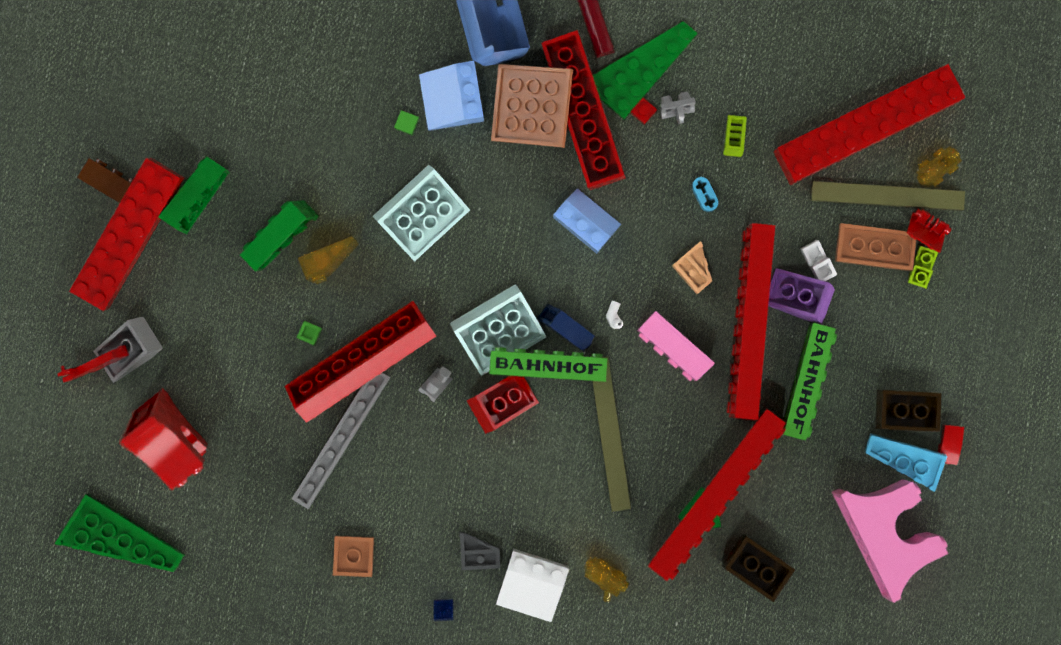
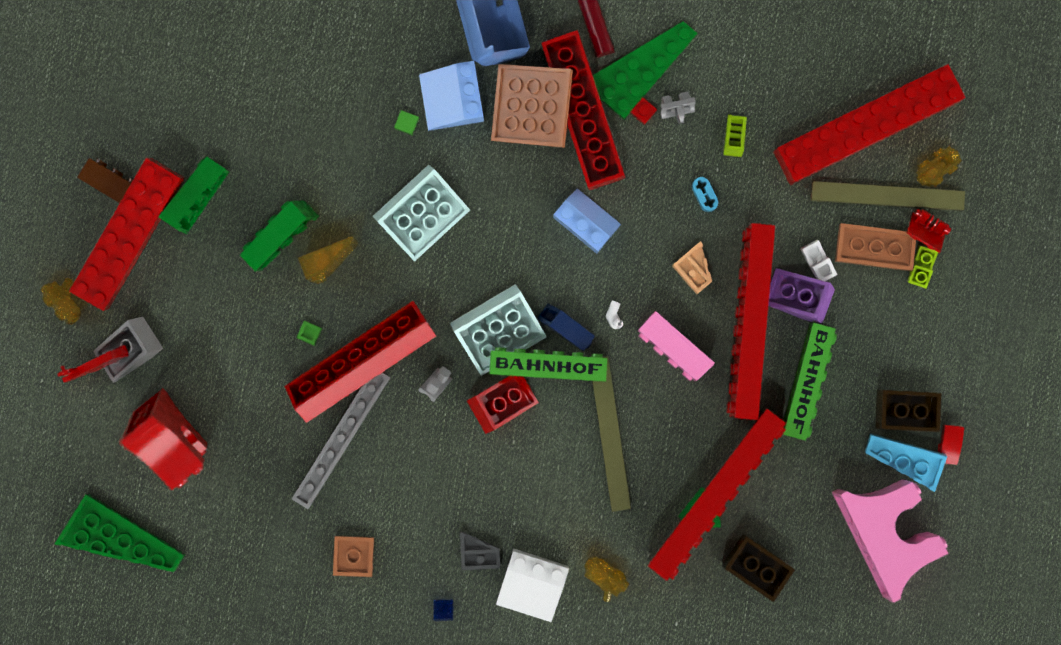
none -> clear yellow brick [40,278,81,325]

